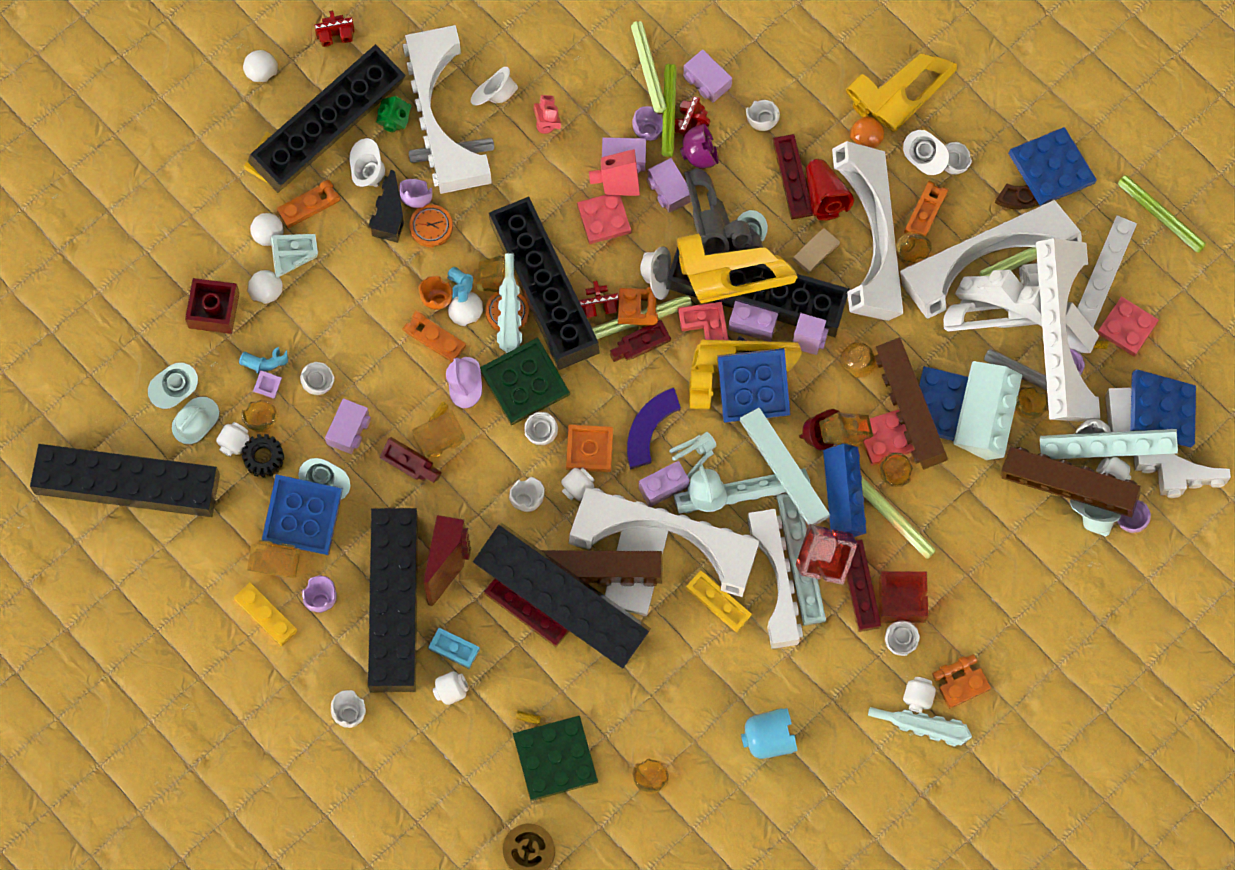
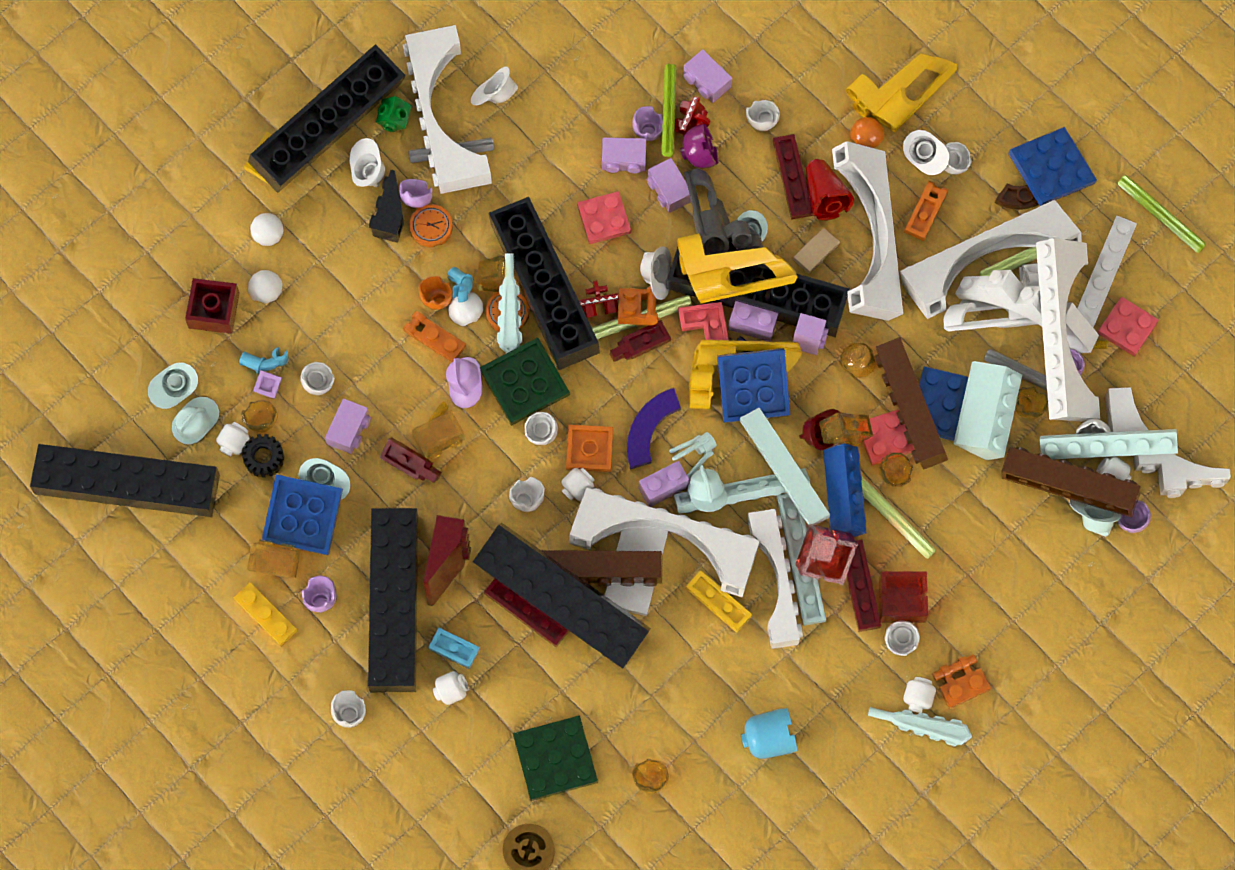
white hair [243,50,278,82] -> none
light aqua wing [271,234,318,277] -> none
orange plate [277,180,341,229] -> none
red hips [314,10,355,47] -> none
yellow piece [509,710,547,725] -> none
coral hips [533,95,561,134] -> none
coral torso [589,149,640,196] -> none
yellowish green axle [631,21,666,113] -> none
clear yellow hair [896,231,932,264] -> none
blue plate [1130,369,1196,448] -> none

